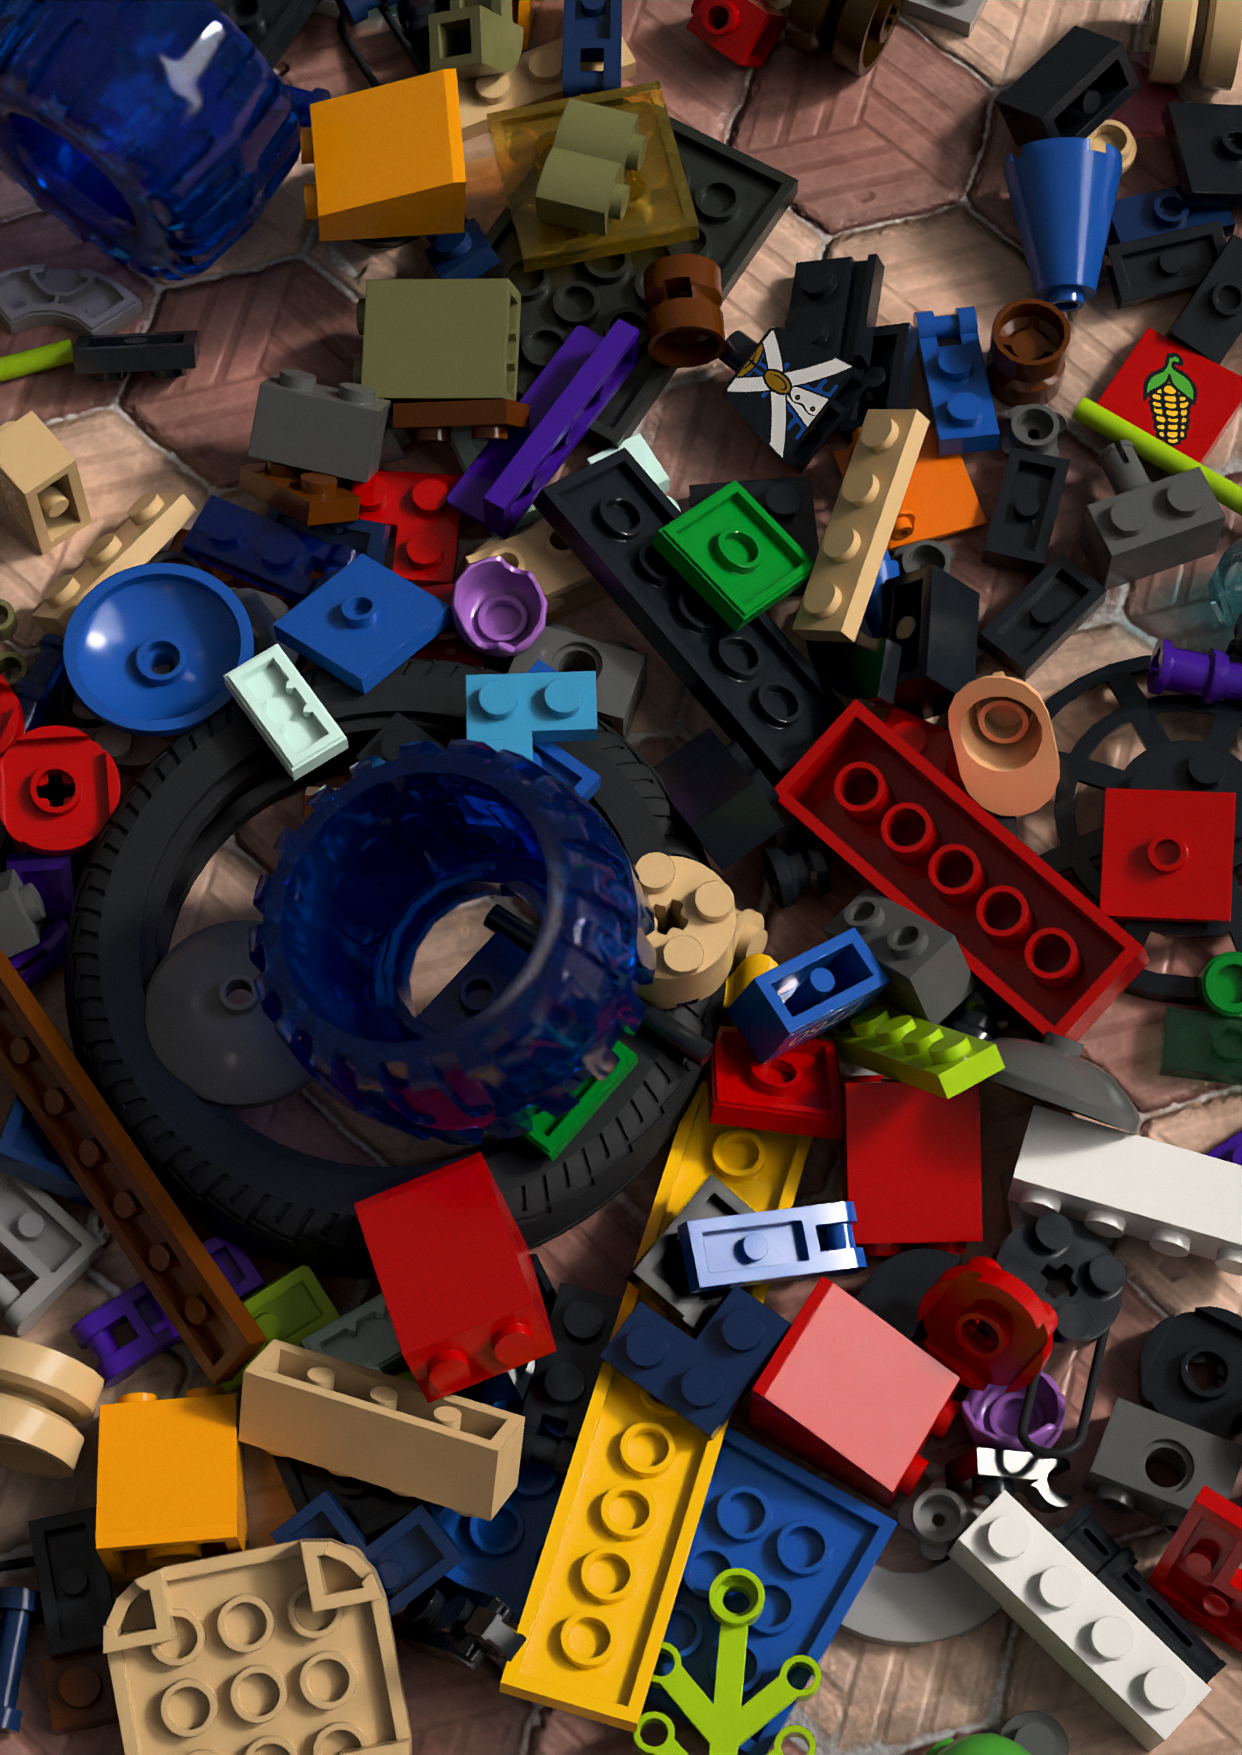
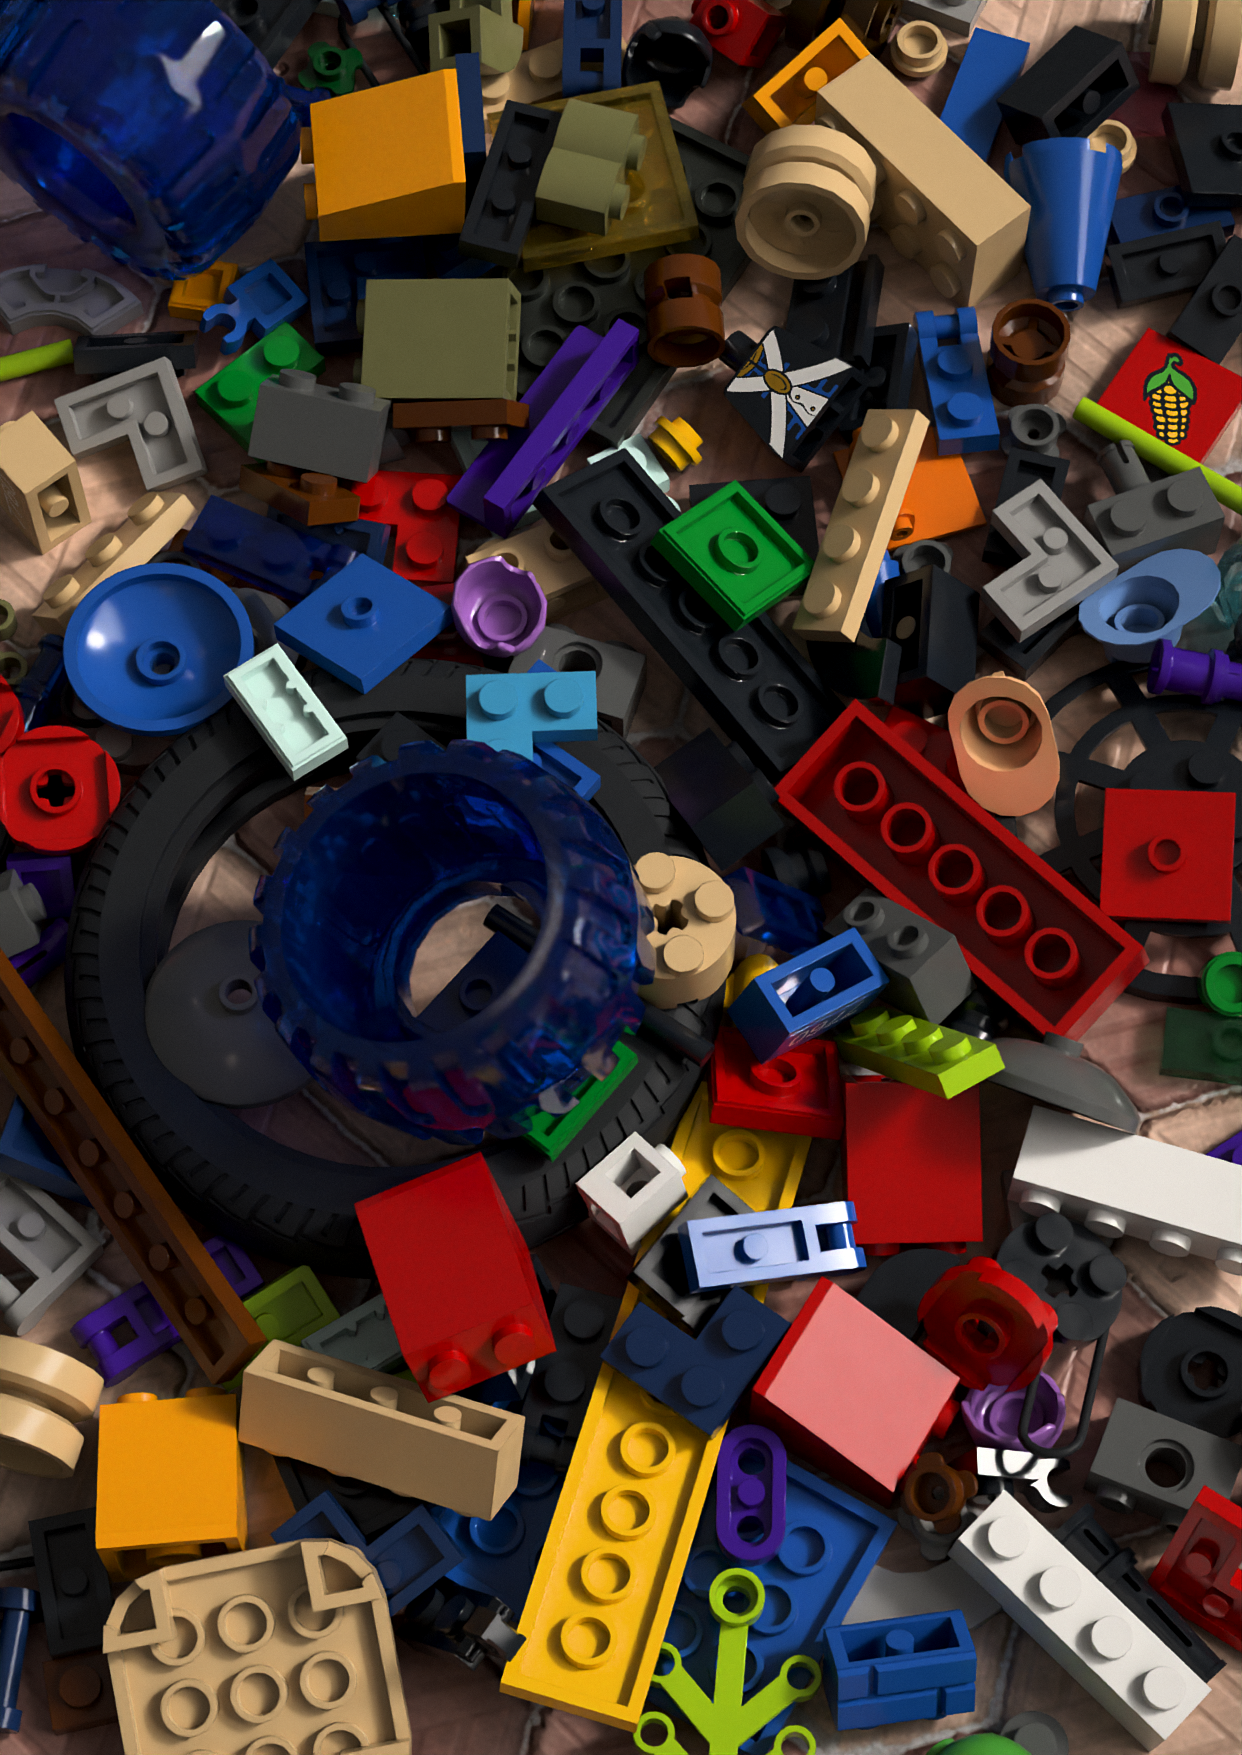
none -> light grey plate [54,356,209,492]
none -> light orange tile [168,256,240,321]
none -> green plate [195,321,326,463]
none -> blue plate [199,258,310,355]
none -> dark green plate [298,41,363,100]
none -> dark blue plate [304,235,428,355]
none -> dark blue plate [455,52,487,214]
none -> black plate [458,100,563,269]
none -> white brick [575,1132,688,1256]
none -> black hair [622,16,713,110]
none -> yellow plate [648,415,703,472]
none -> dark purple plate [716,1424,787,1567]
none -> clear blue plate [722,866,828,956]
none -> tan wheel [735,124,877,280]
none -> light orange slope [741,18,870,135]
none -> tan brick [815,53,1031,307]
none -> blue brick [823,1609,977,1731]
none -> tan plate [890,21,948,77]
none -> reddish brown plate [900,1452,978,1534]
none -> blue tile [940,27,1030,164]
none -> light grey plate [980,478,1119,643]
none -> medium blue piece [1079,548,1221,664]

